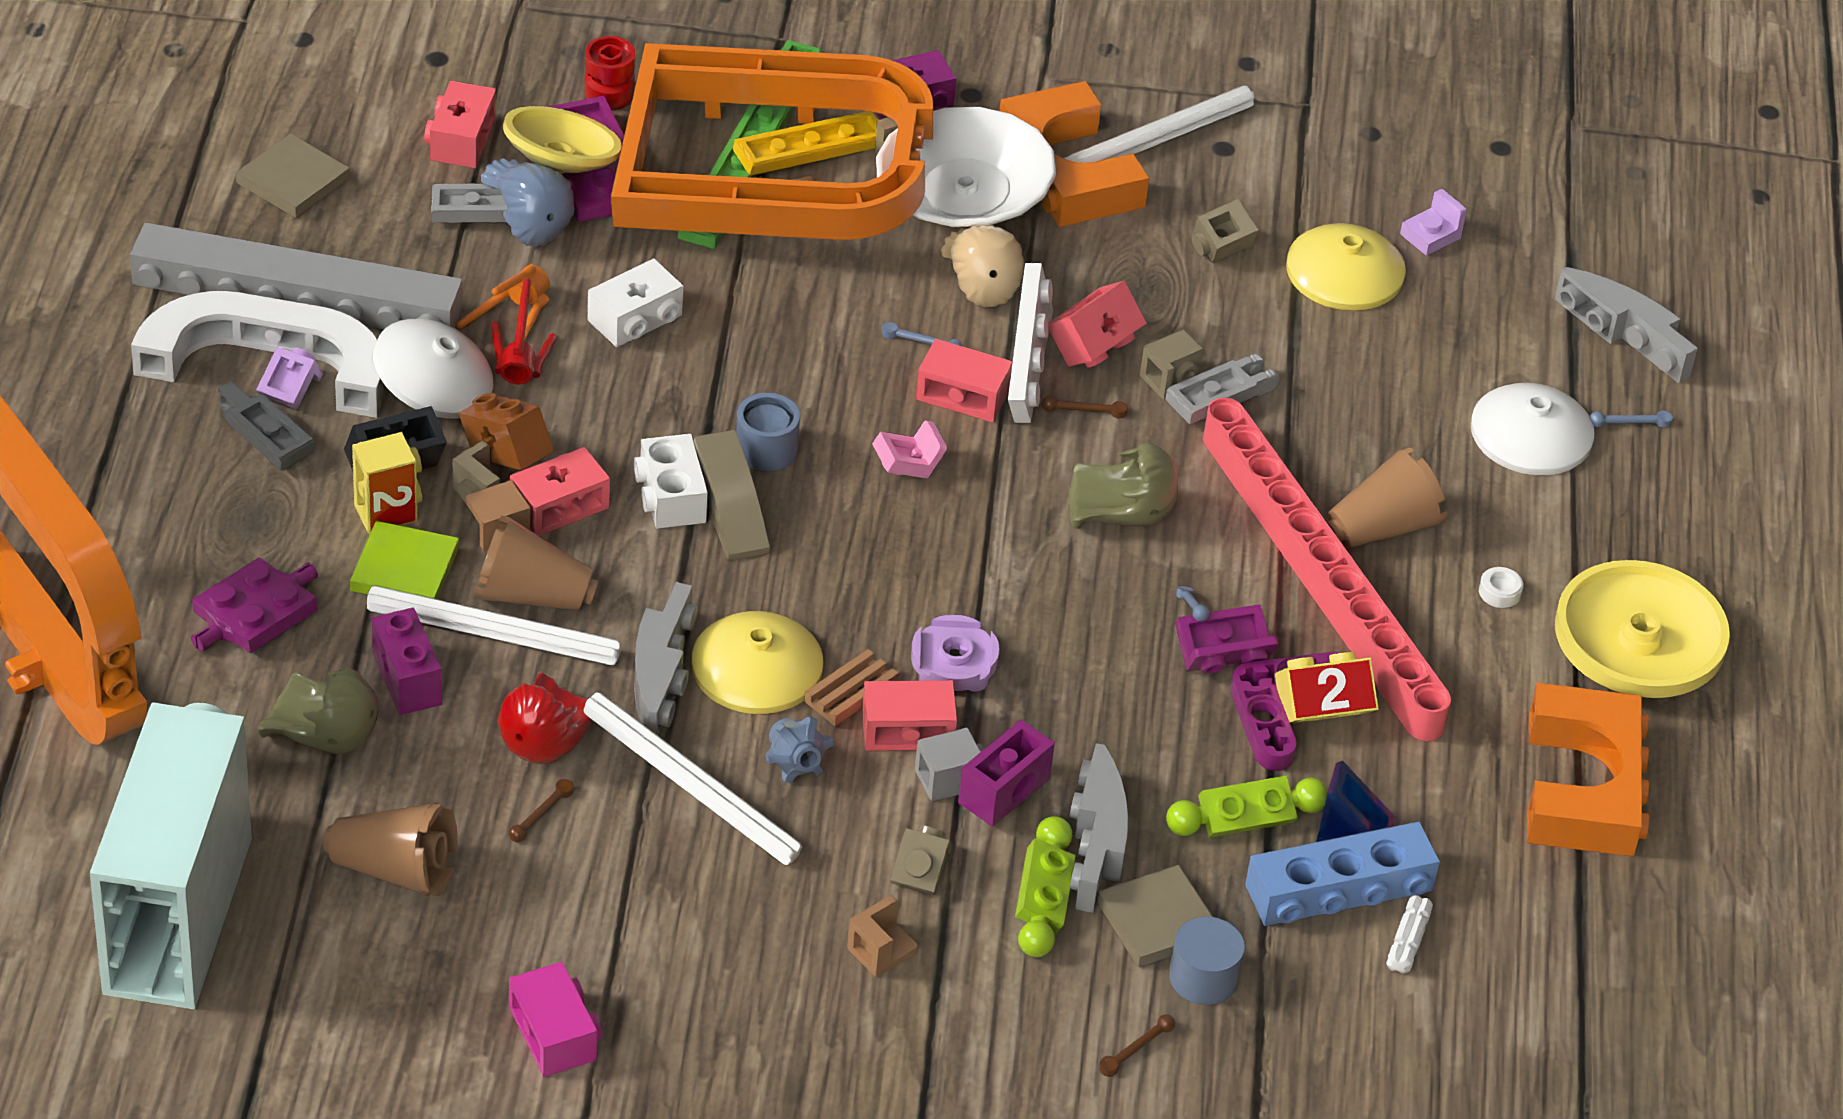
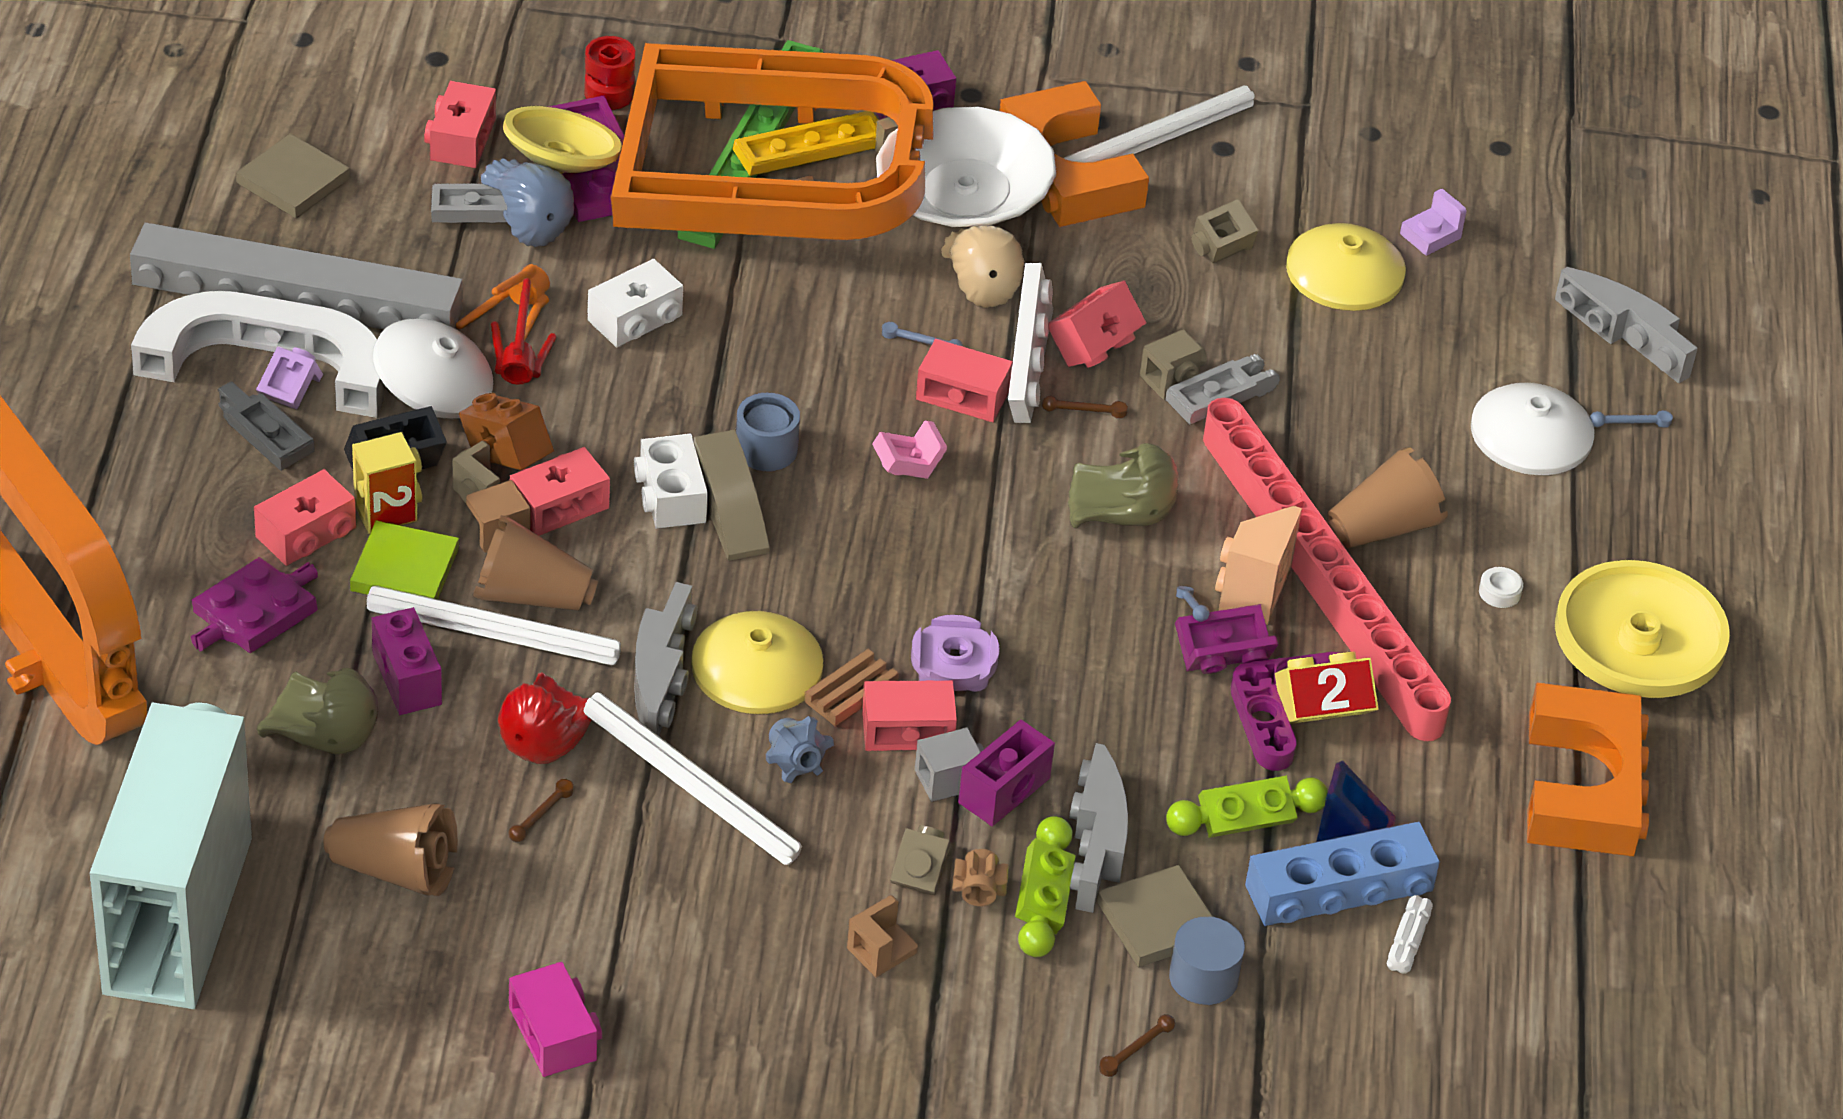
none -> coral brick [254,469,356,566]
none -> medium nougat gear [952,849,1009,906]
none -> light nougat slope [1215,506,1302,625]

